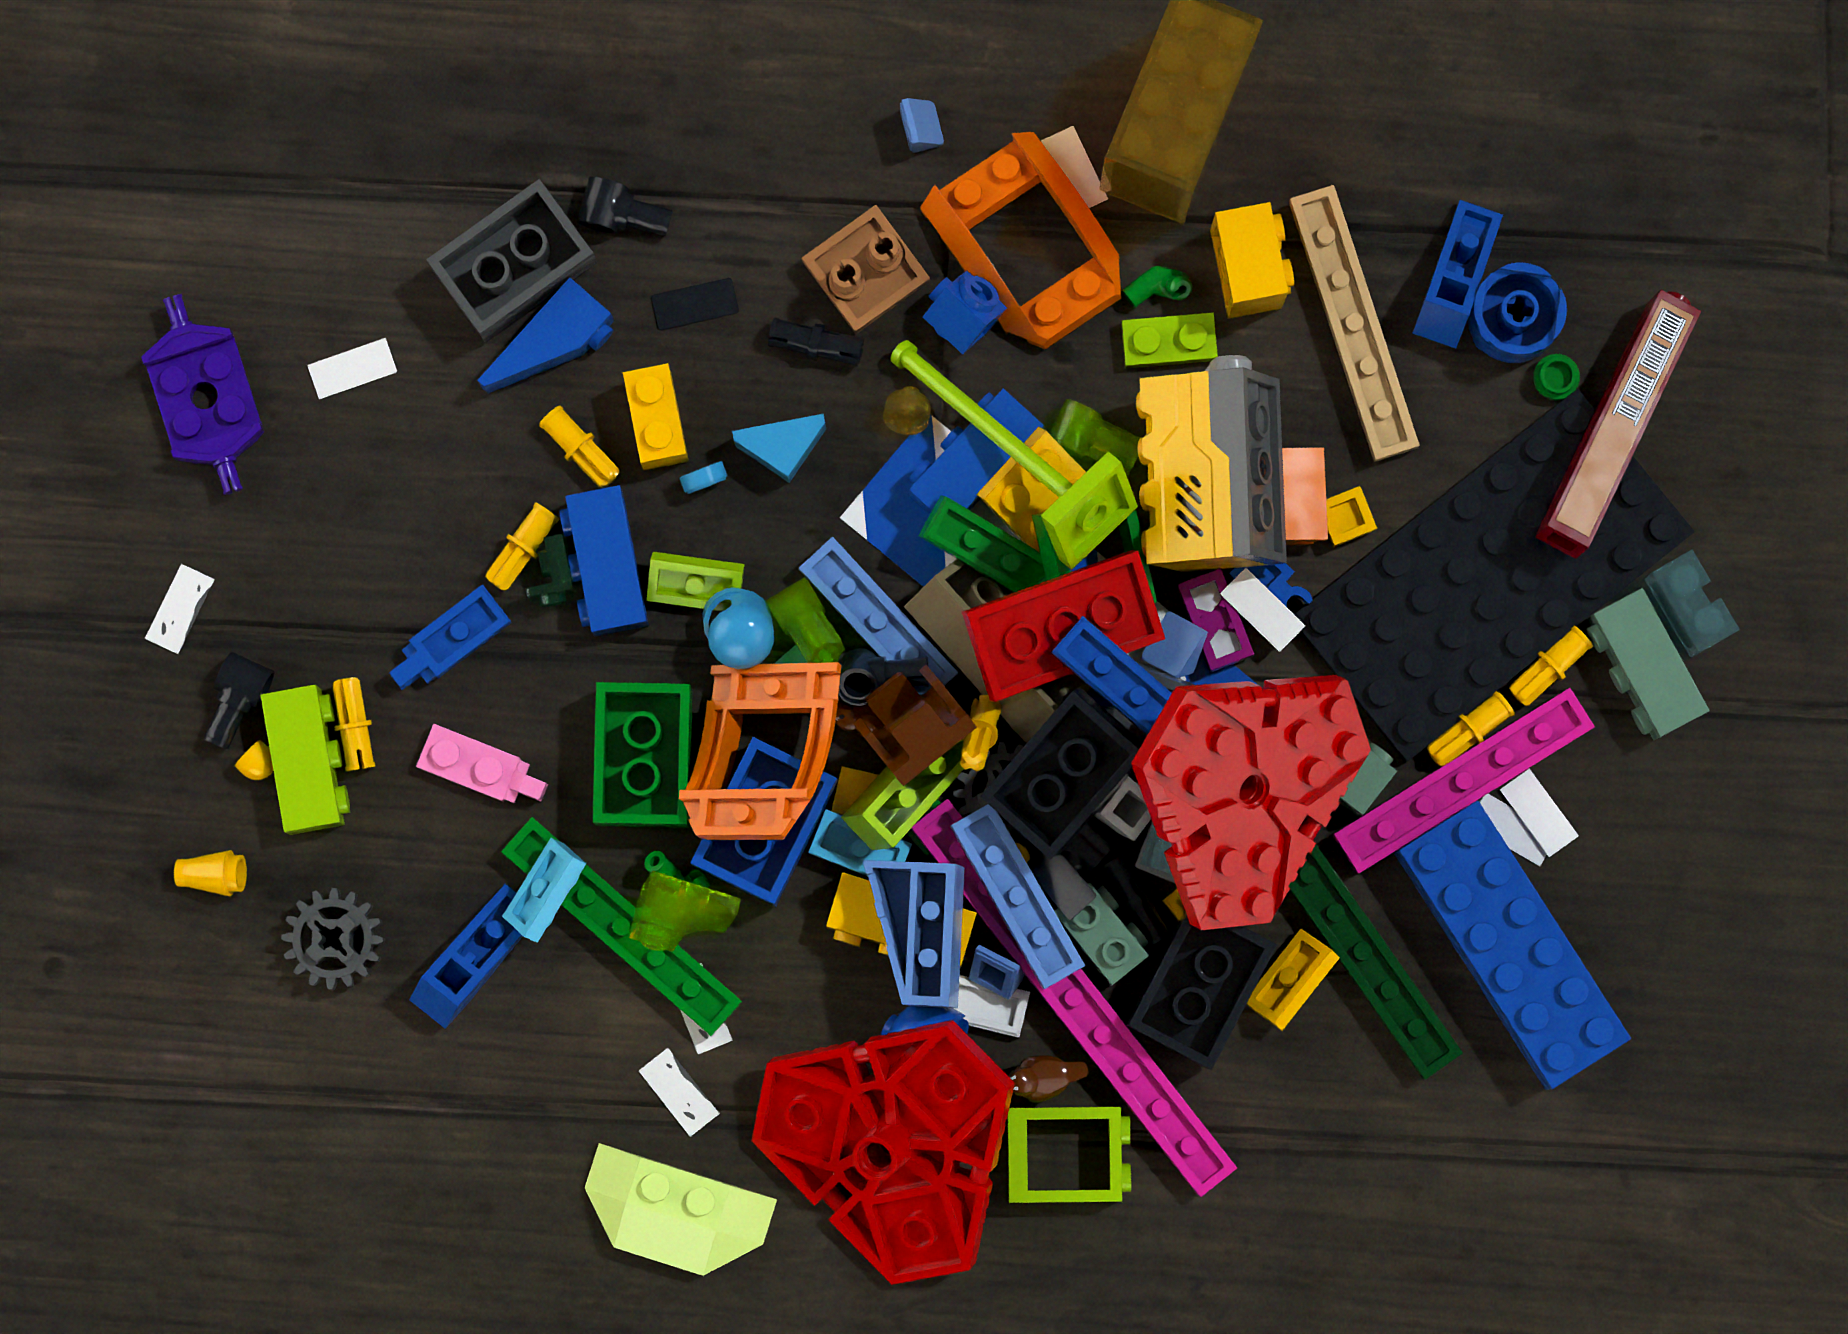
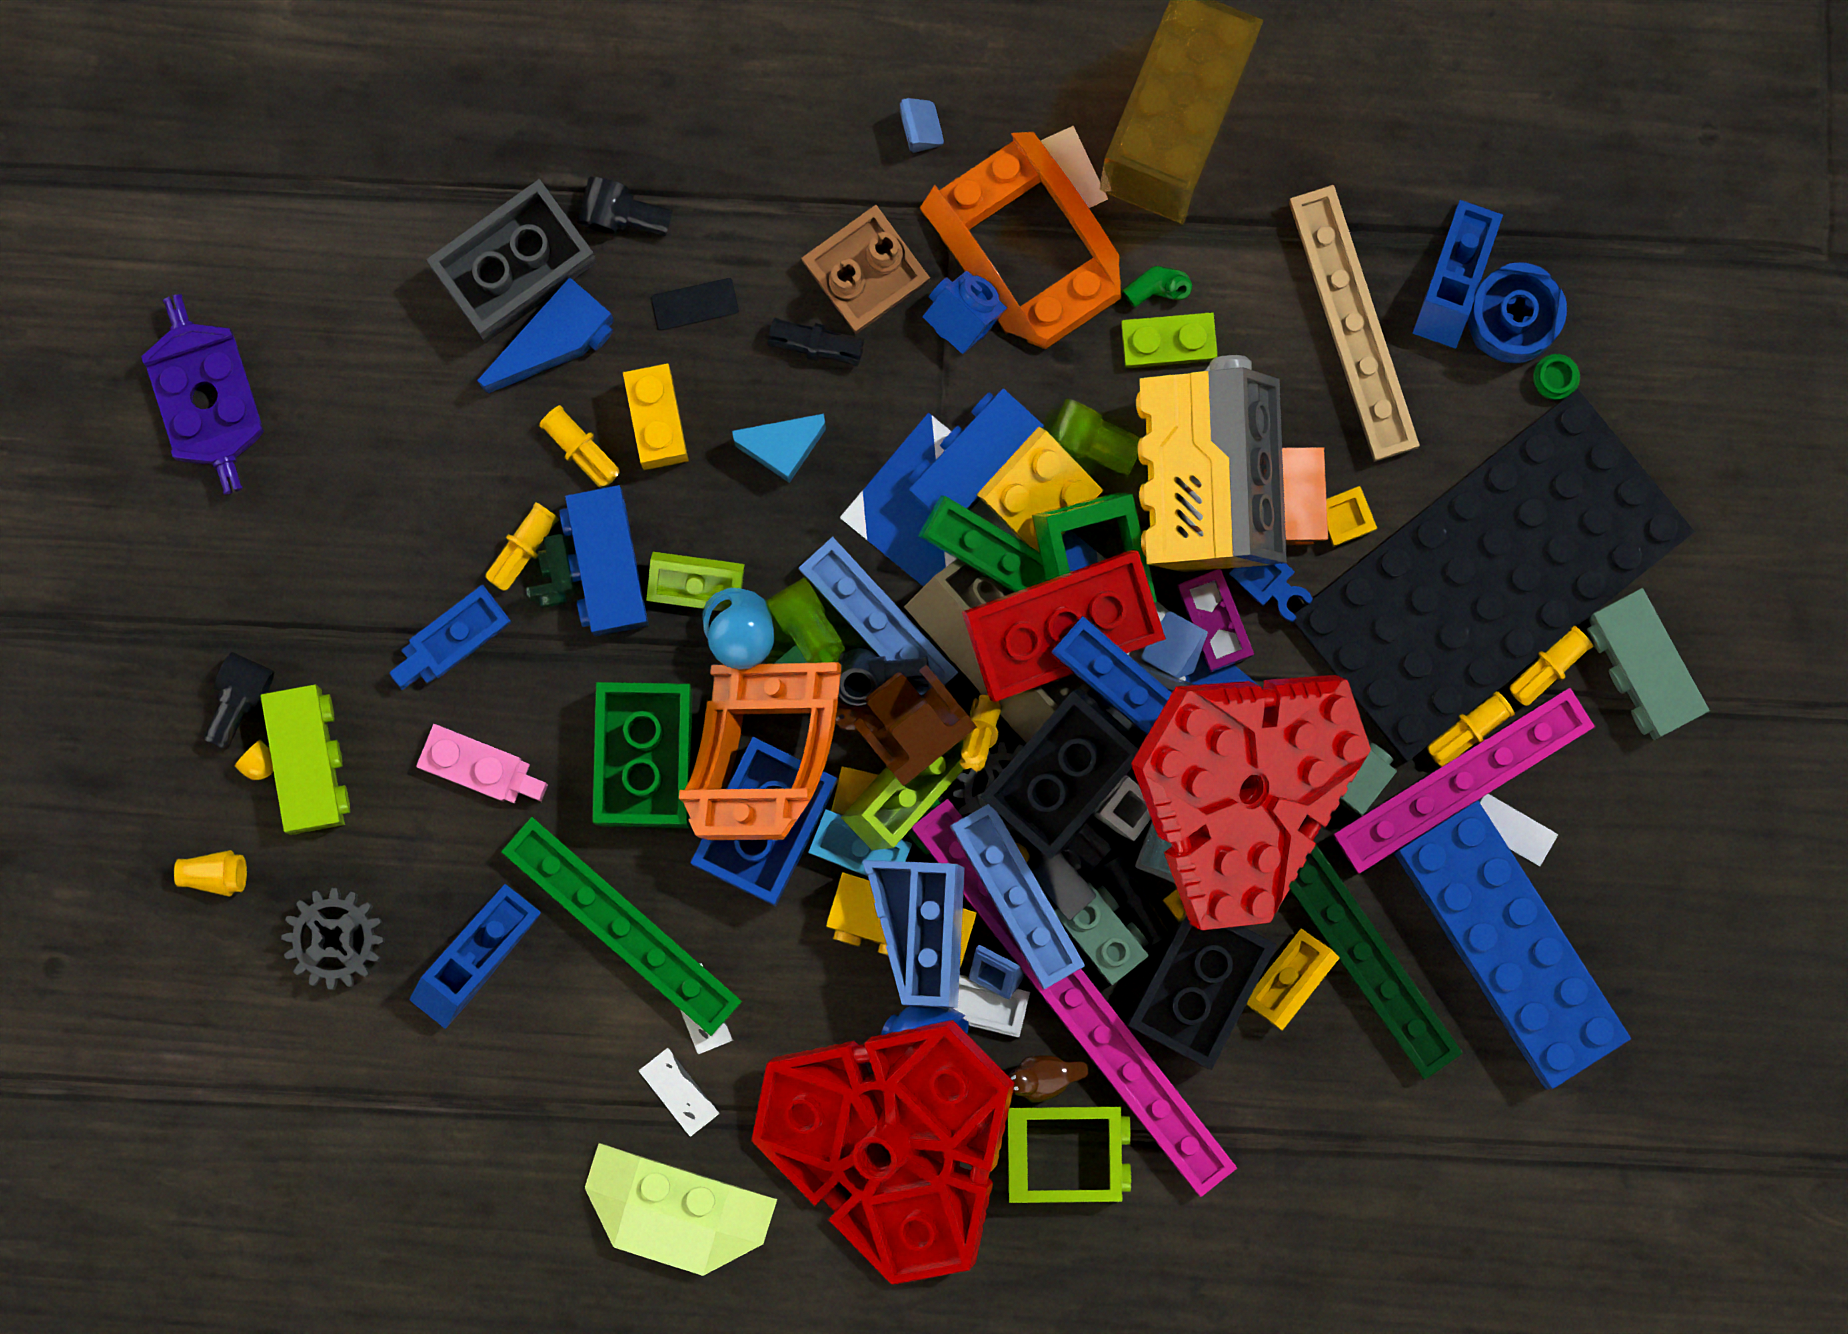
white sticker [145,564,215,654] -> none
white sticker [307,338,397,399] -> none
yellow axle [332,677,376,771] -> none
medium azure plate [502,838,586,943] -> none
clear neon green arch [629,871,741,952] -> none
green arm [644,851,710,900] -> none
dark azure tile [679,461,728,494] -> none
clear yellow tile [883,386,931,435] -> none
lime tile [891,340,1138,570] -> none
yellow brick [1210,202,1294,319] -> none
white sticker [1220,568,1305,652] -> none
white sticker [1500,769,1579,857] -> none
brick [1535,290,1701,559] -> none
clear light blue brick [1644,549,1740,658] -> none

